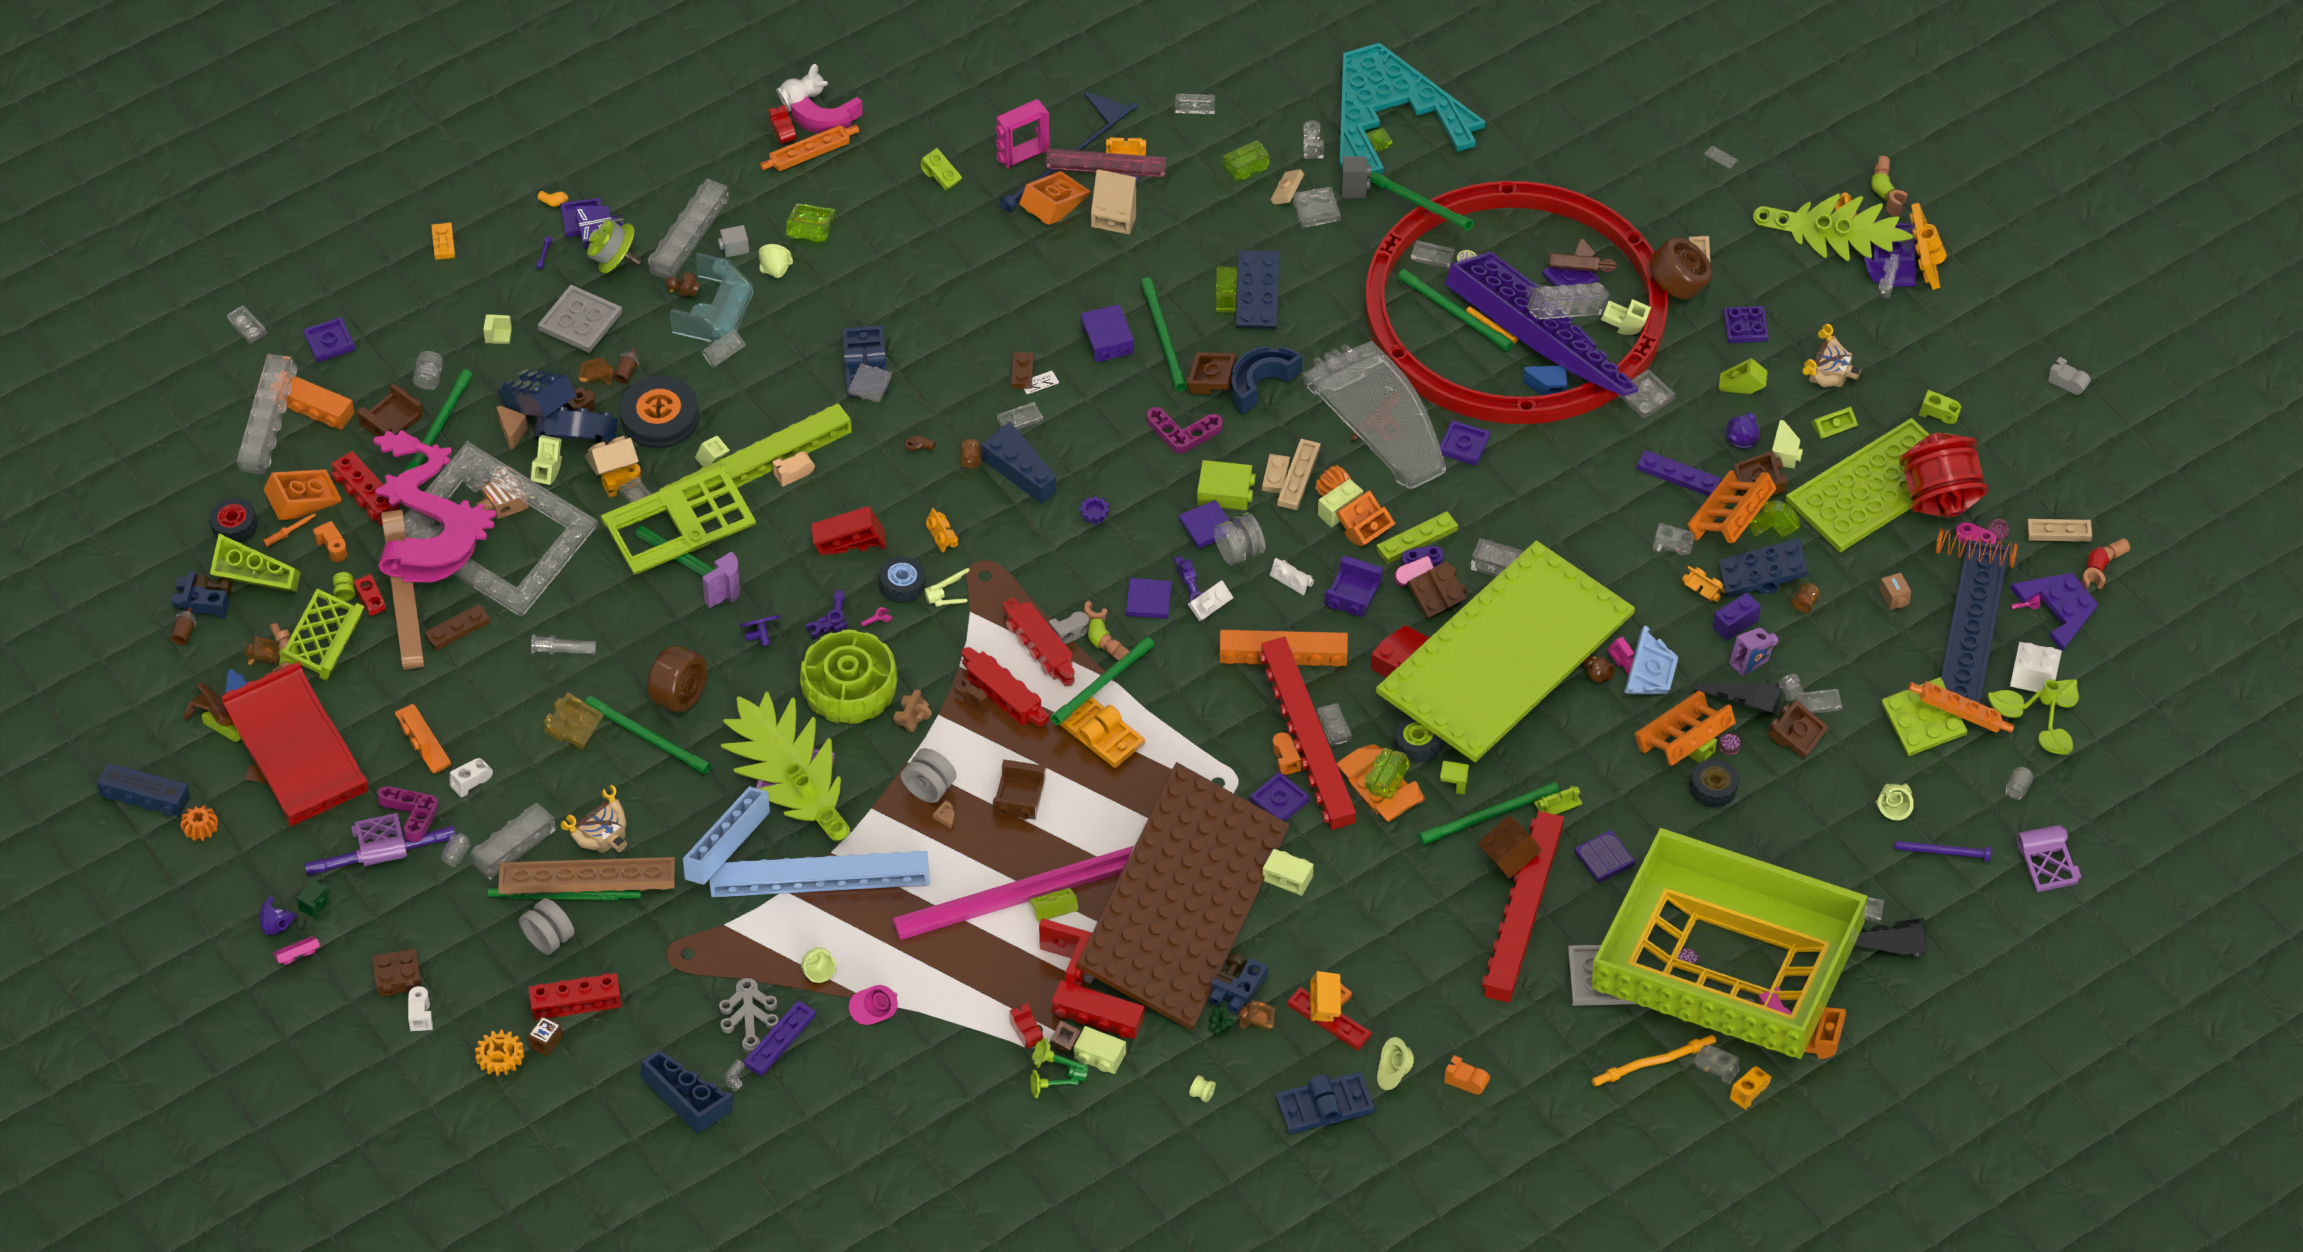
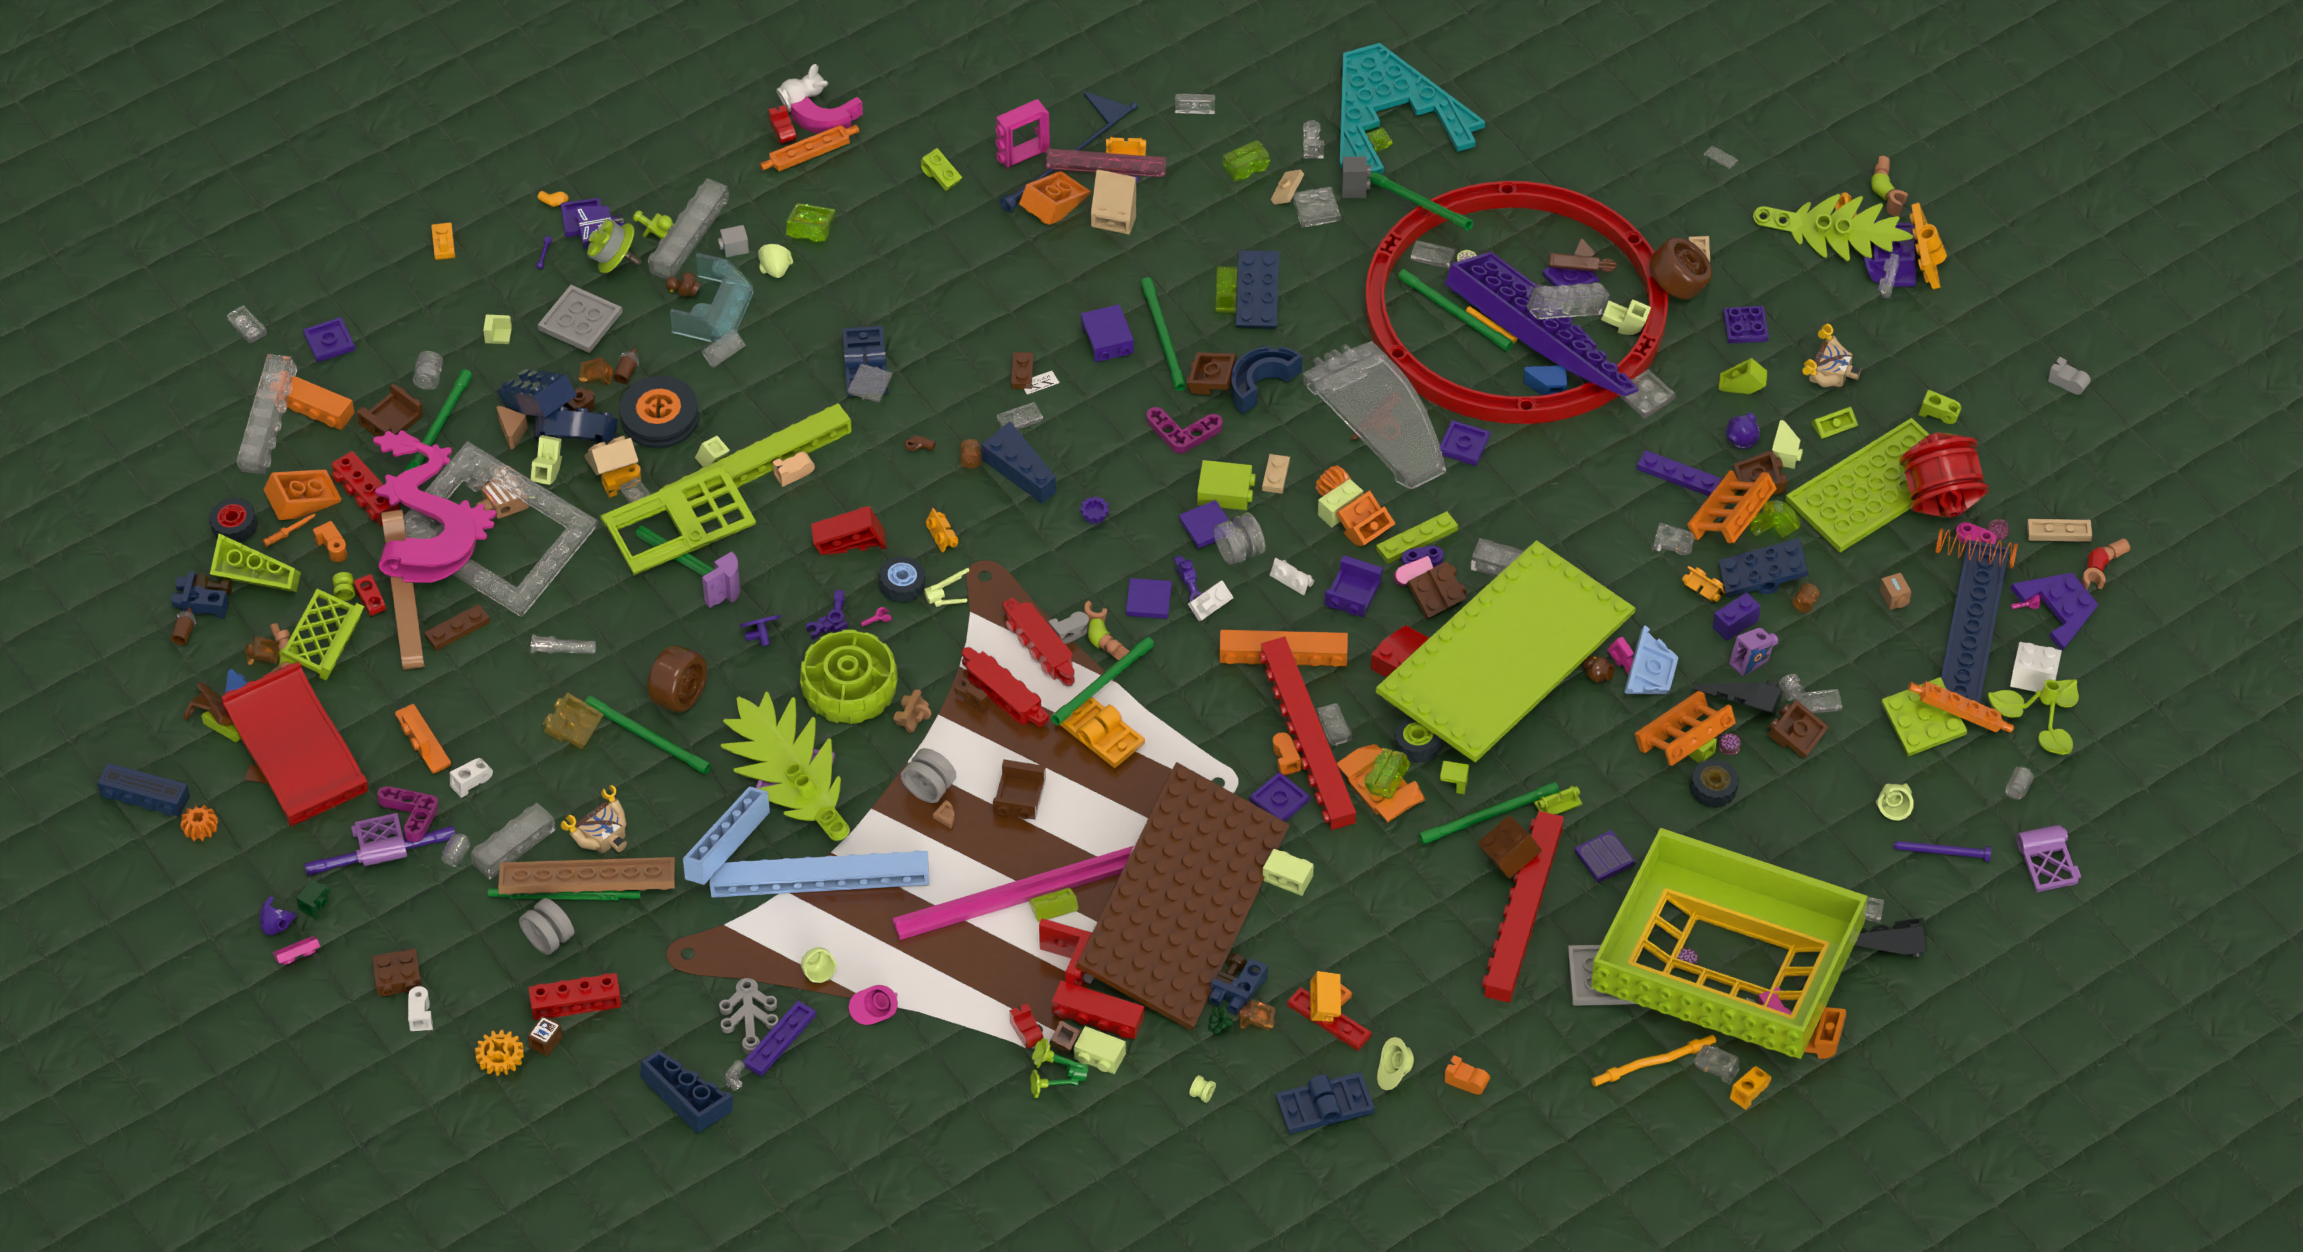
tan plate [1277,439,1321,510] -> none
none -> lime piece [632,210,674,239]

